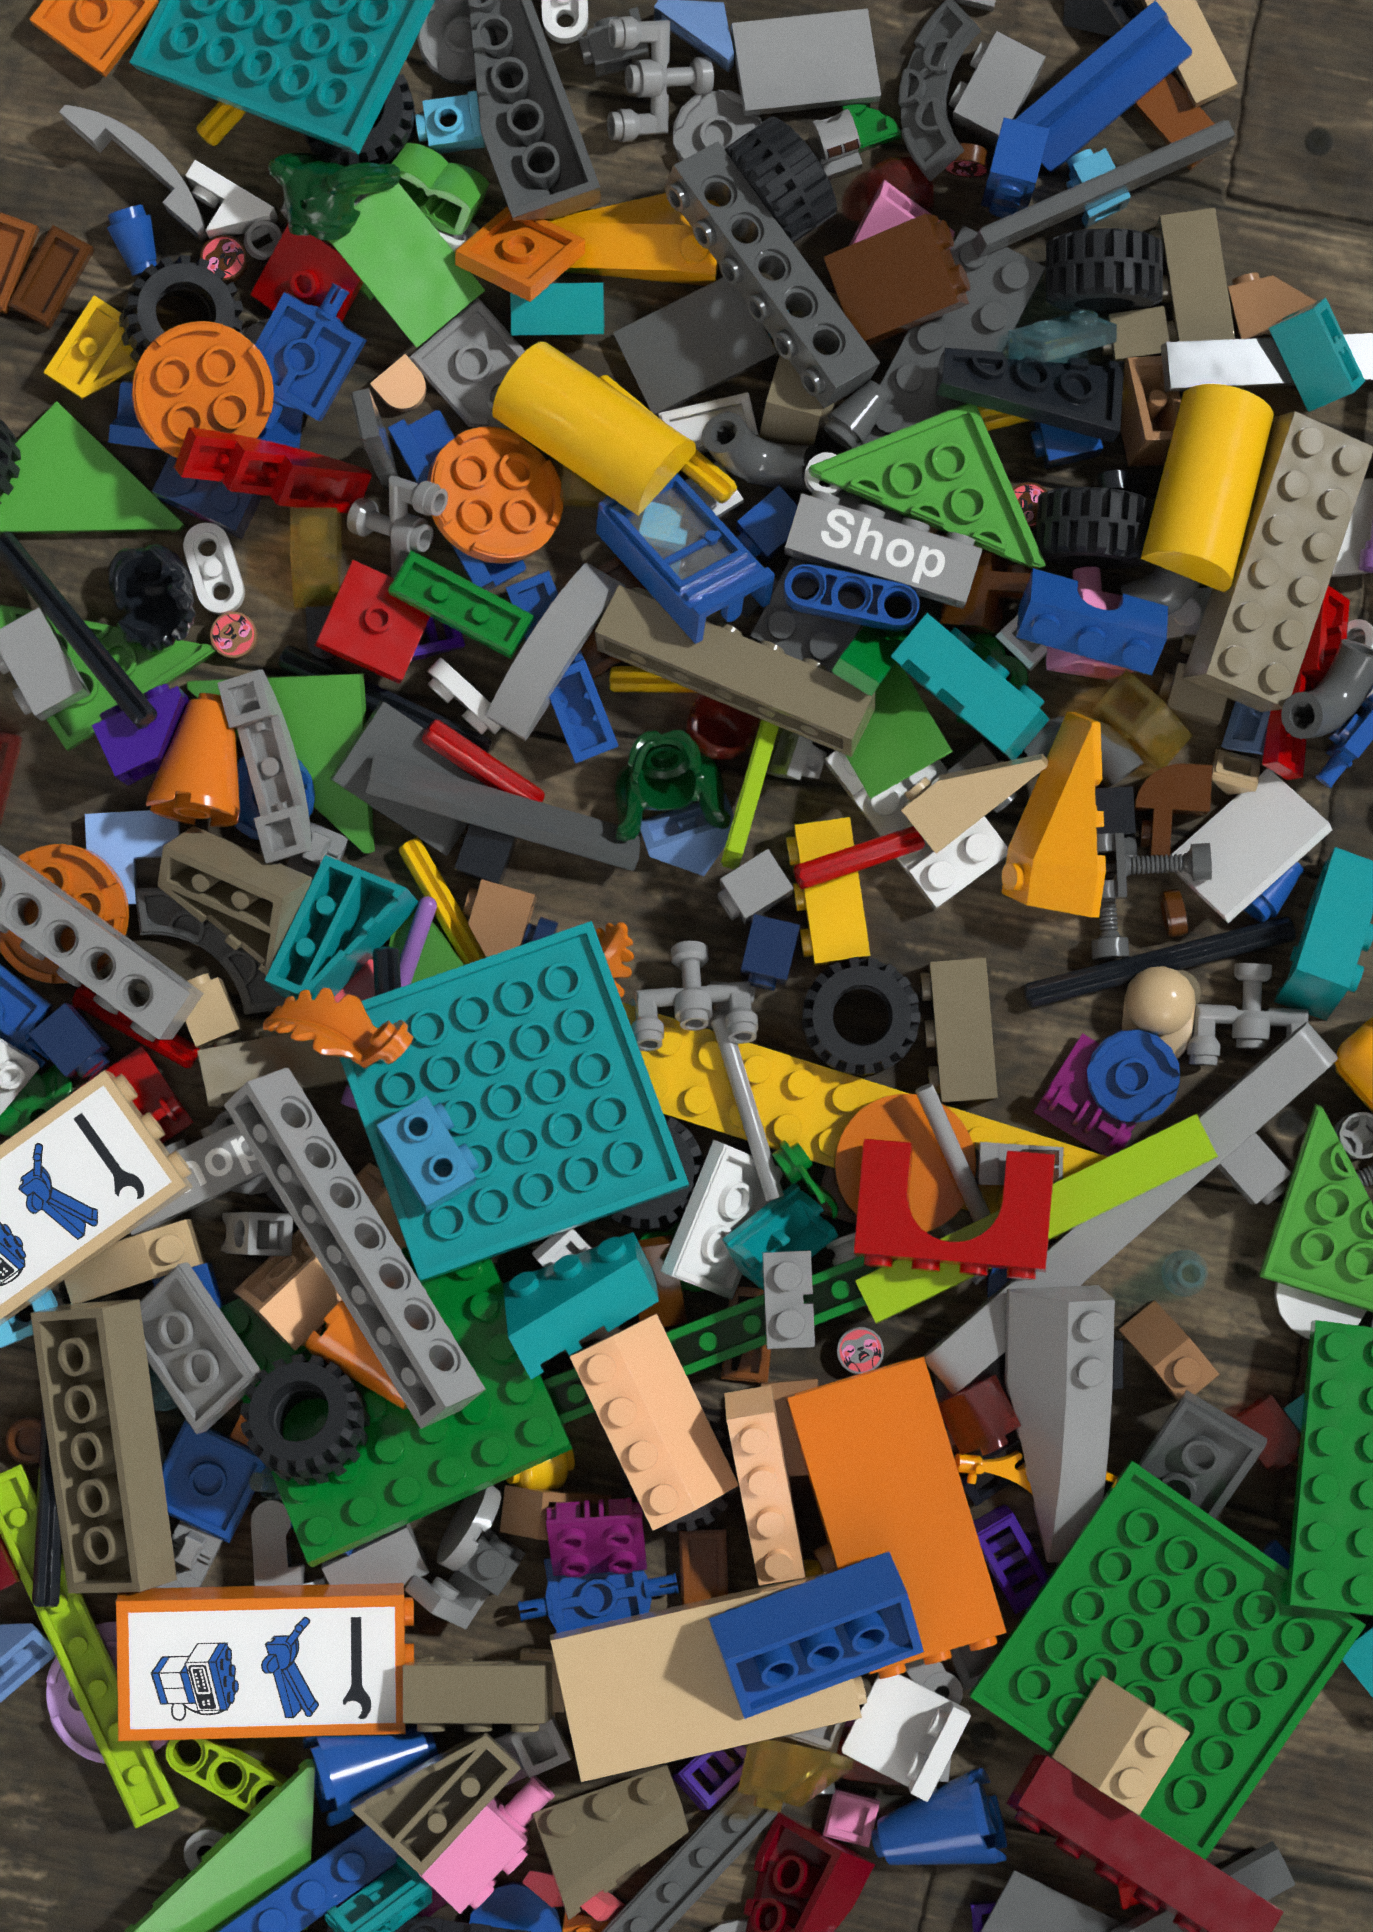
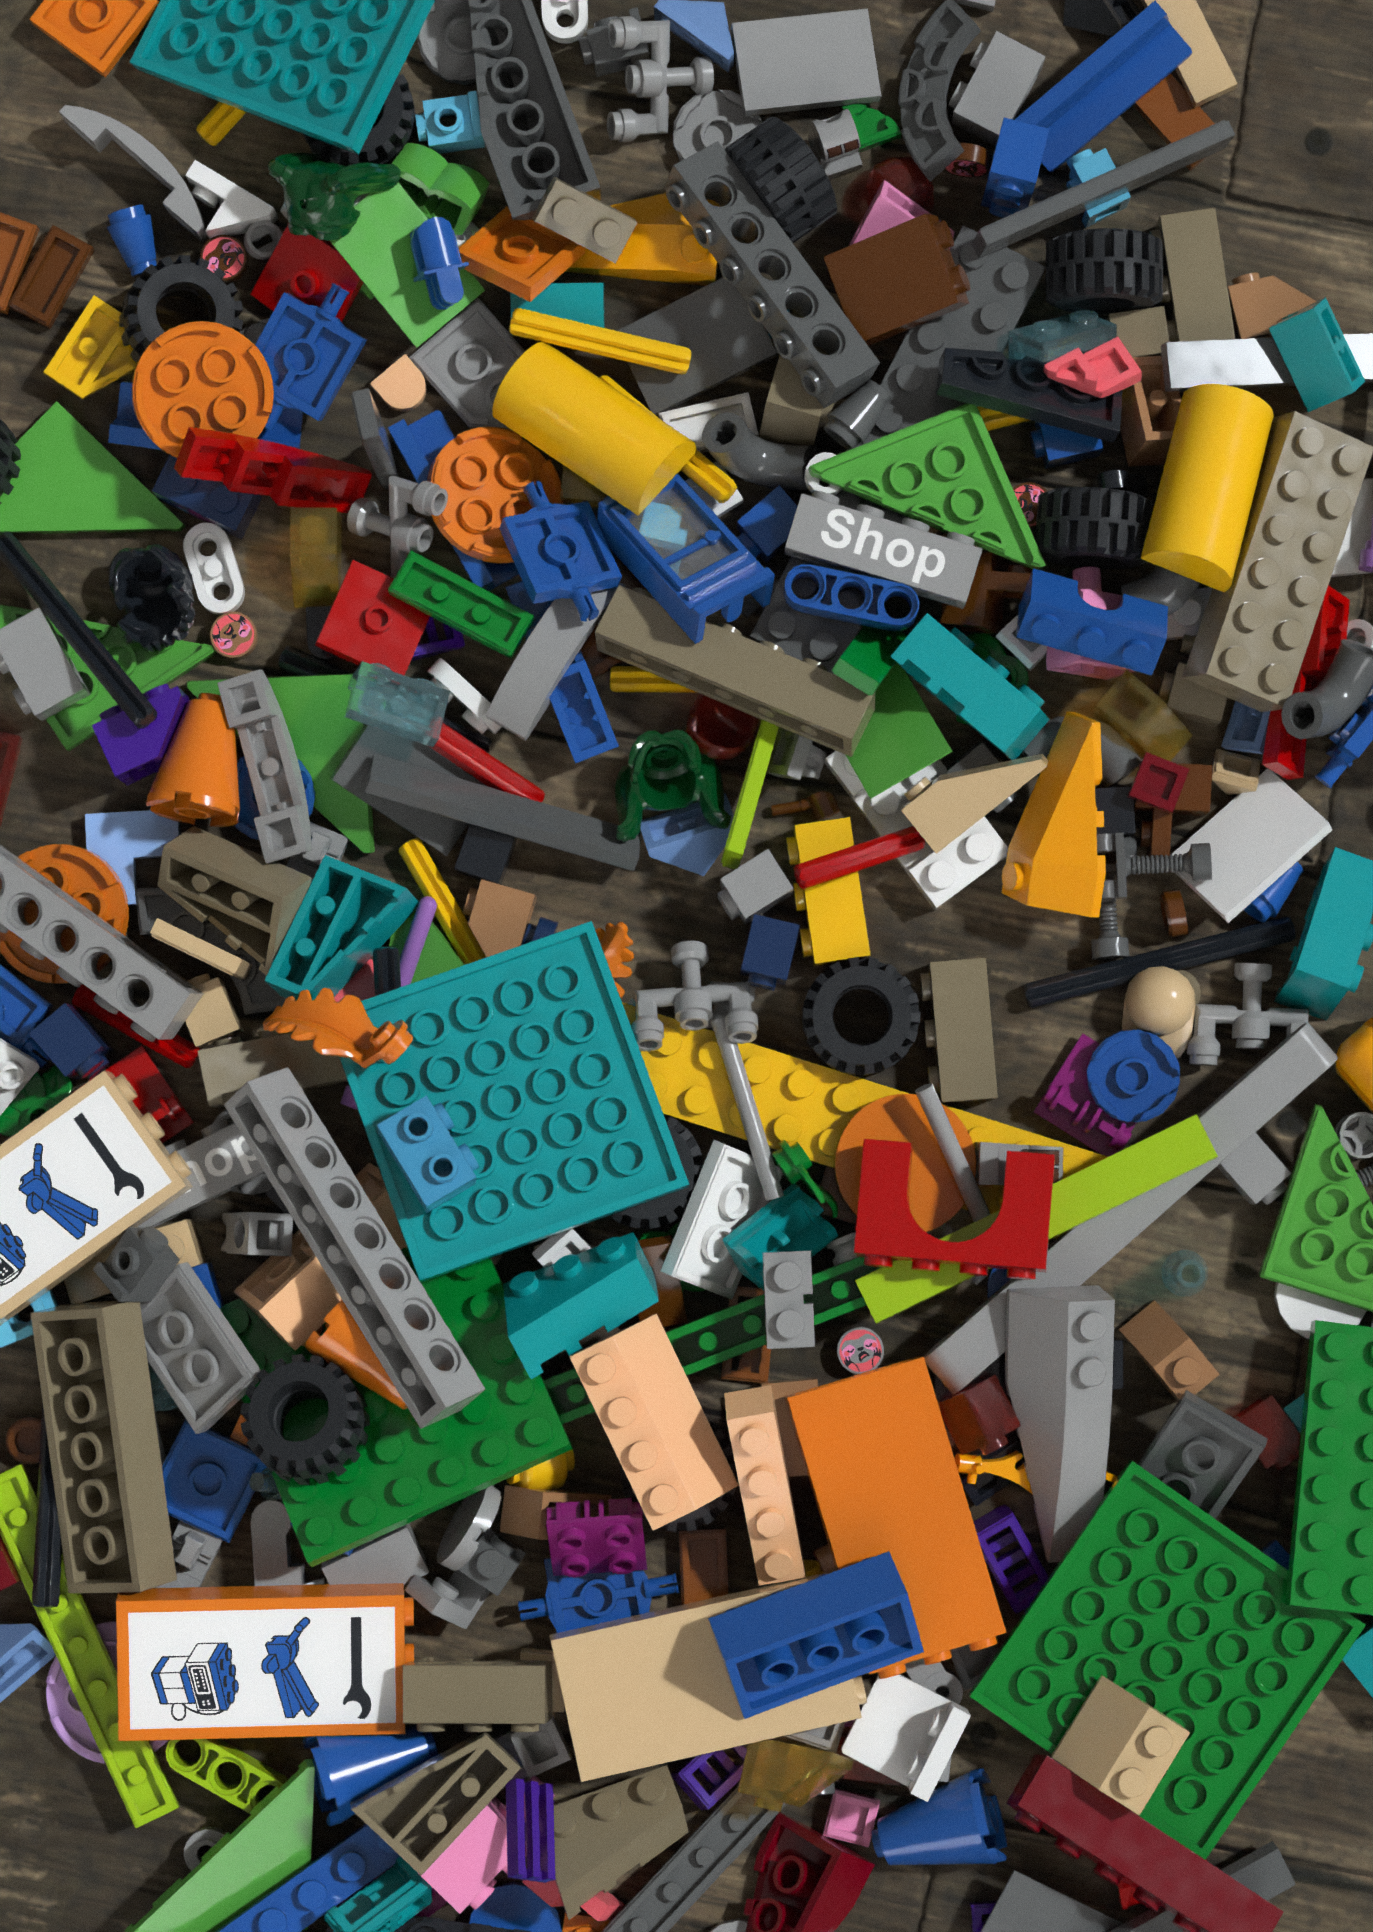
none -> dark grey brick [93,1227,180,1302]
none -> tan tile [150,918,252,980]
none -> clear light blue bracket [345,661,450,747]
none -> blue arm [410,217,469,310]
none -> blue plate [499,481,622,622]
none -> dark purple tile [506,1778,556,1883]
none -> yellow axle [509,308,691,375]
none -> dark tan plate [532,177,638,264]
none -> reddish brown hand [771,791,840,821]
none -> coral slope [1044,336,1142,398]
none -> dark red tile [1127,752,1190,814]

